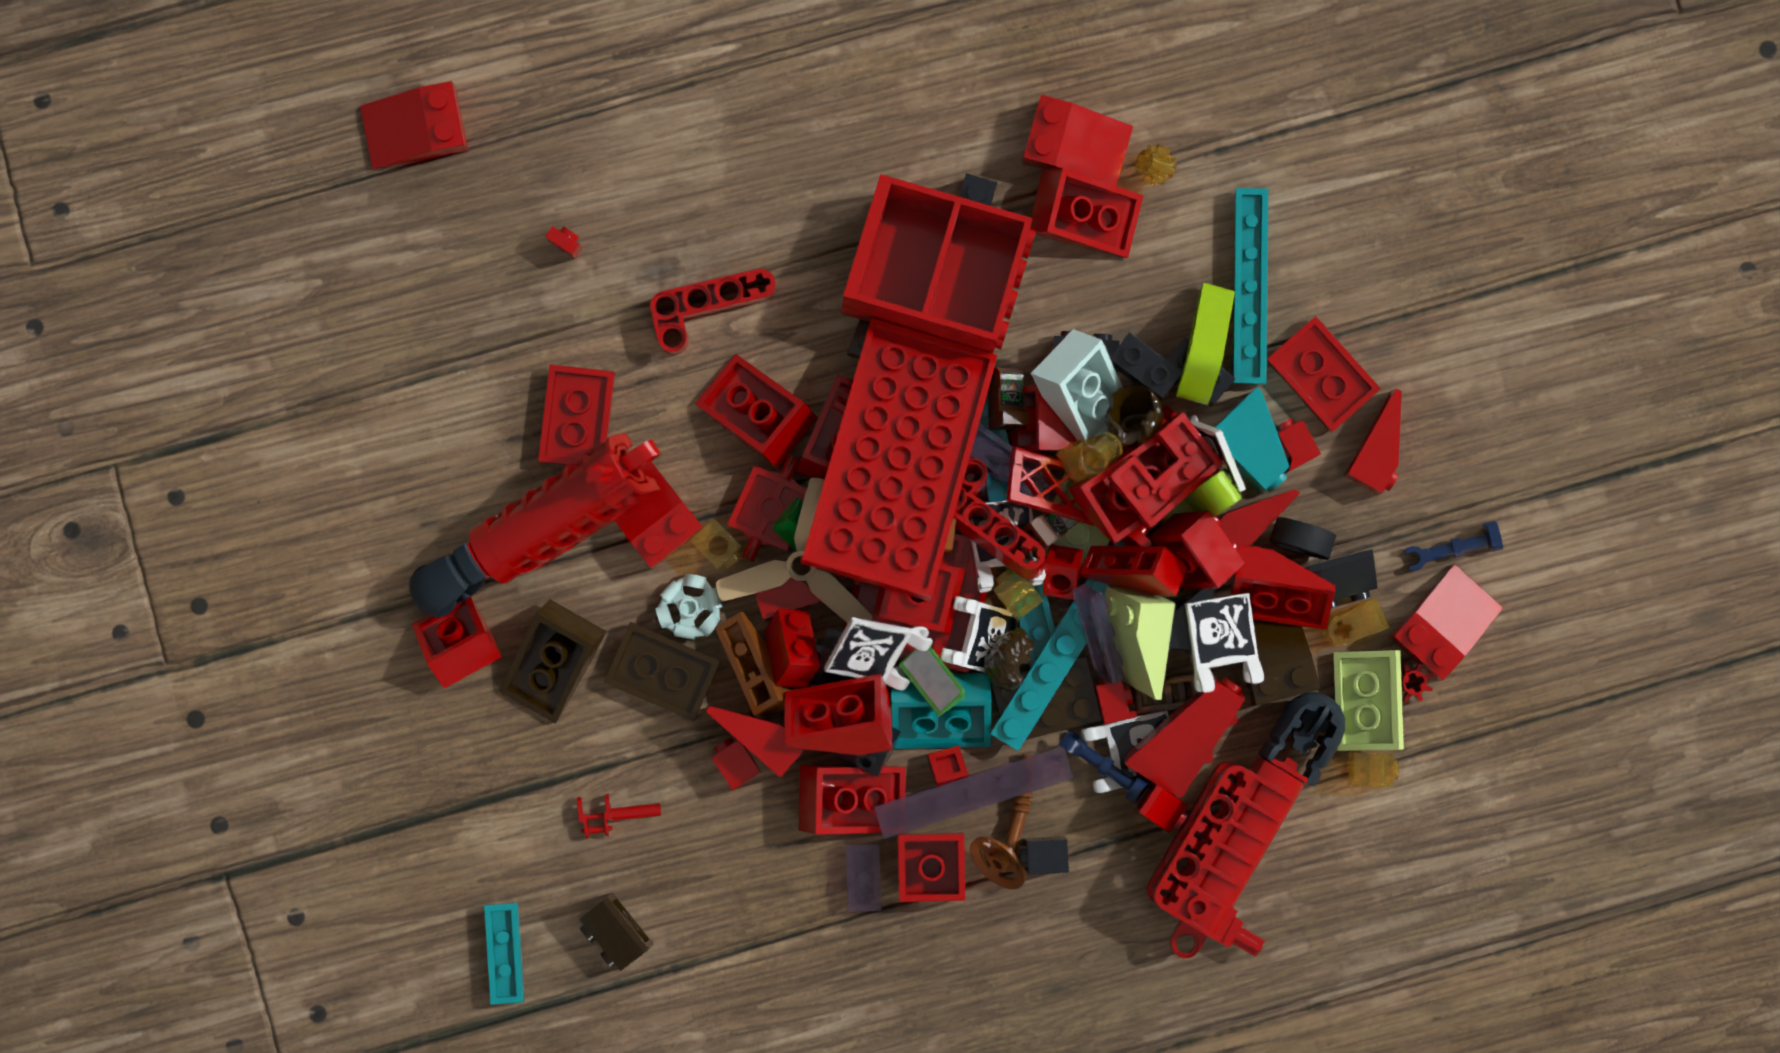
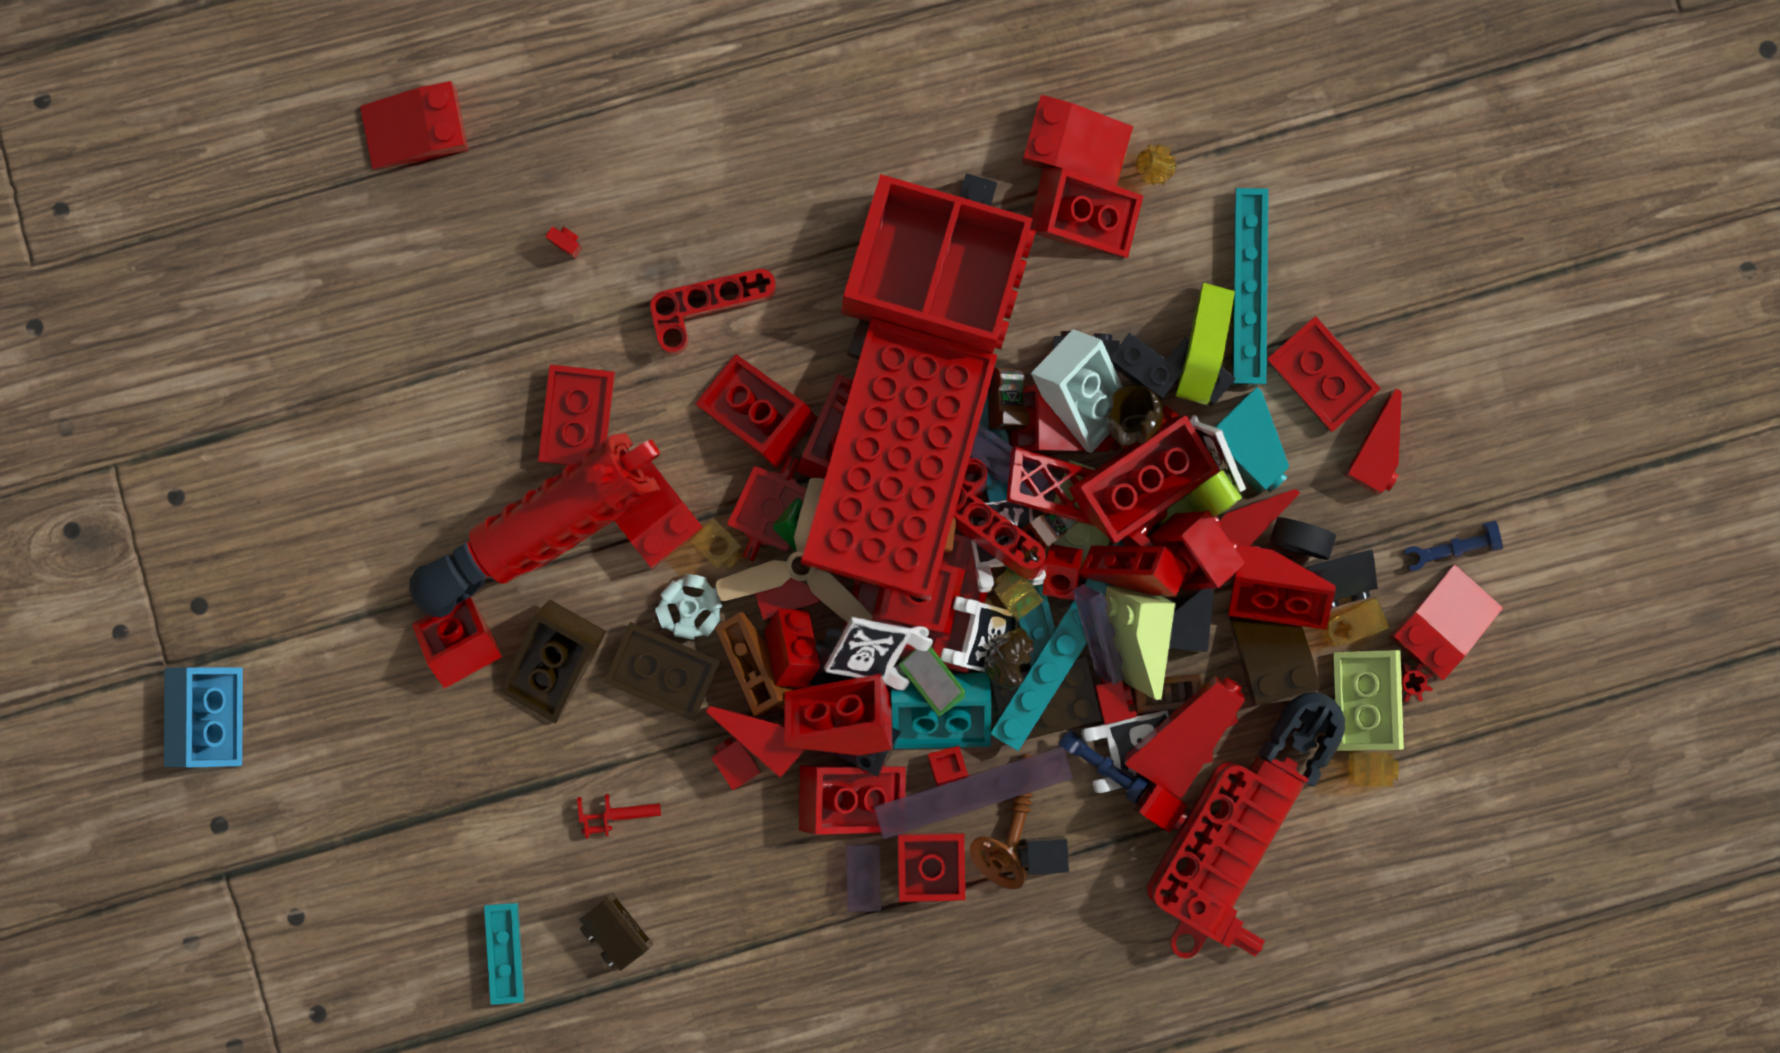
clear yellow piece [1056,433,1123,483] -> none
red plate [1106,412,1224,528] -> none
flag [1185,593,1264,693] -> none
red window [1275,418,1321,474] -> none
none -> dark azure slope [164,668,243,767]

